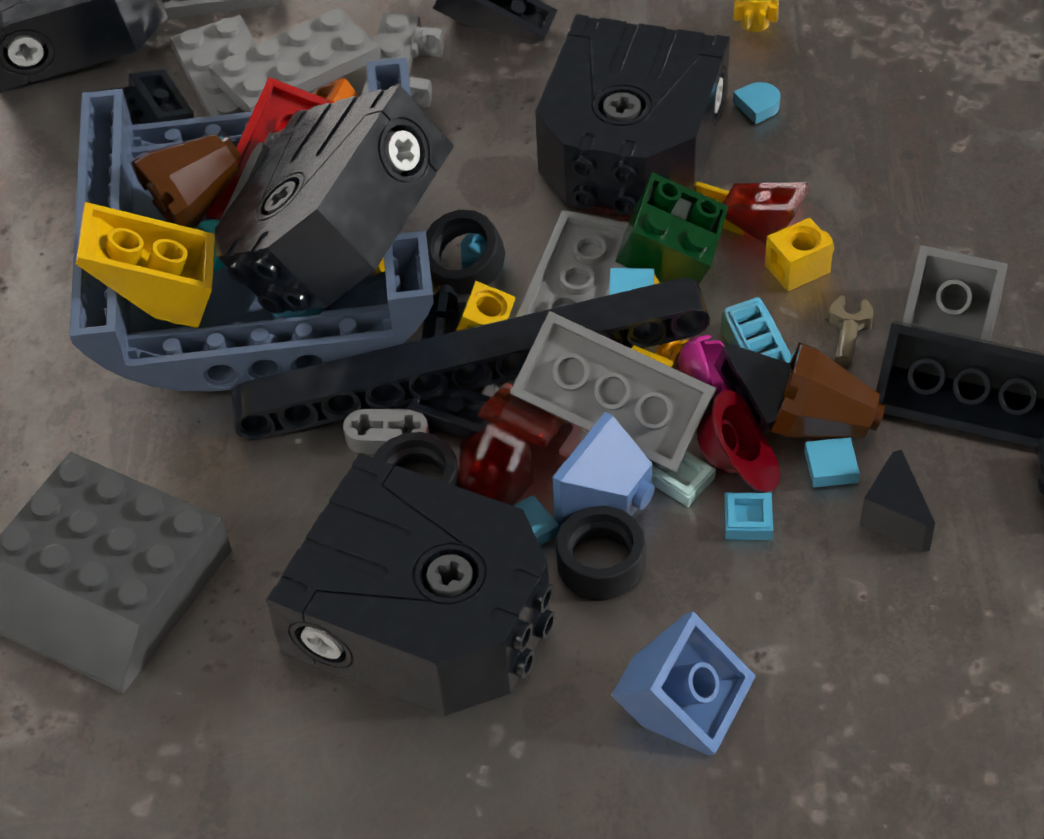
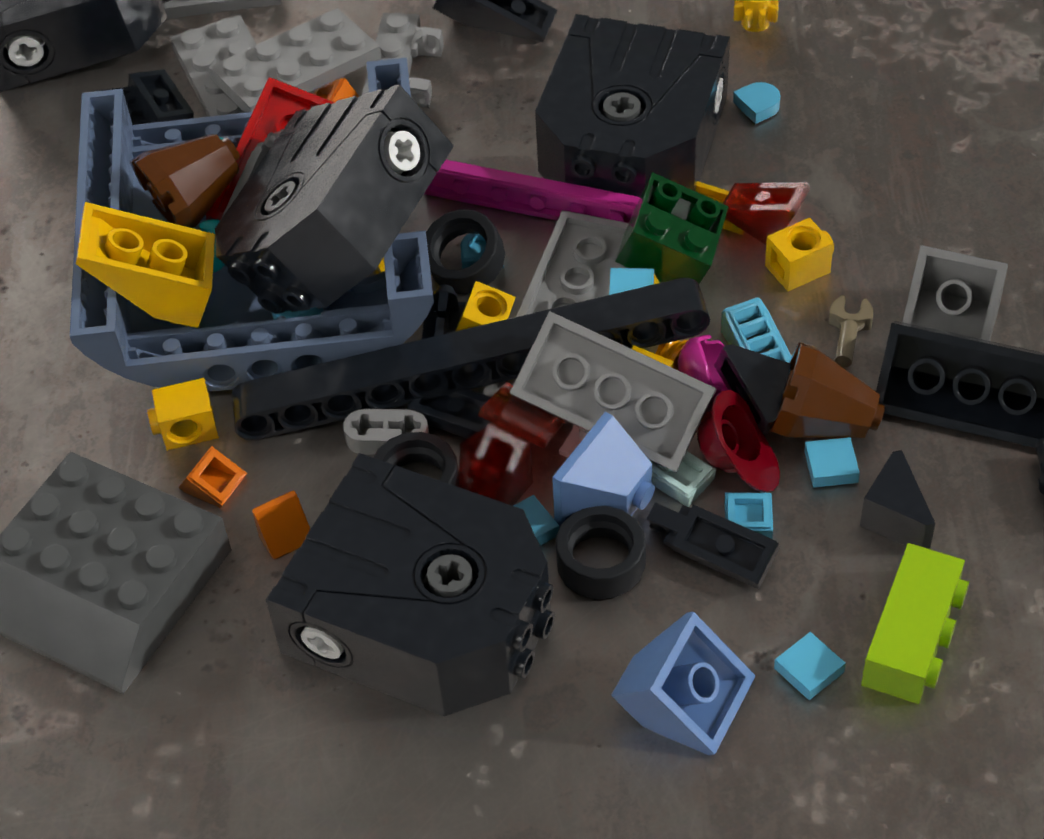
none -> yellow brick [147,378,219,451]
none -> orange slope [178,446,247,508]
none -> orange slope [252,490,310,559]
none -> dark pink tile [424,160,640,223]
none -> black hinge [647,502,780,589]
none -> medium azure tile [774,632,846,701]
none -> lime brick [861,543,969,704]

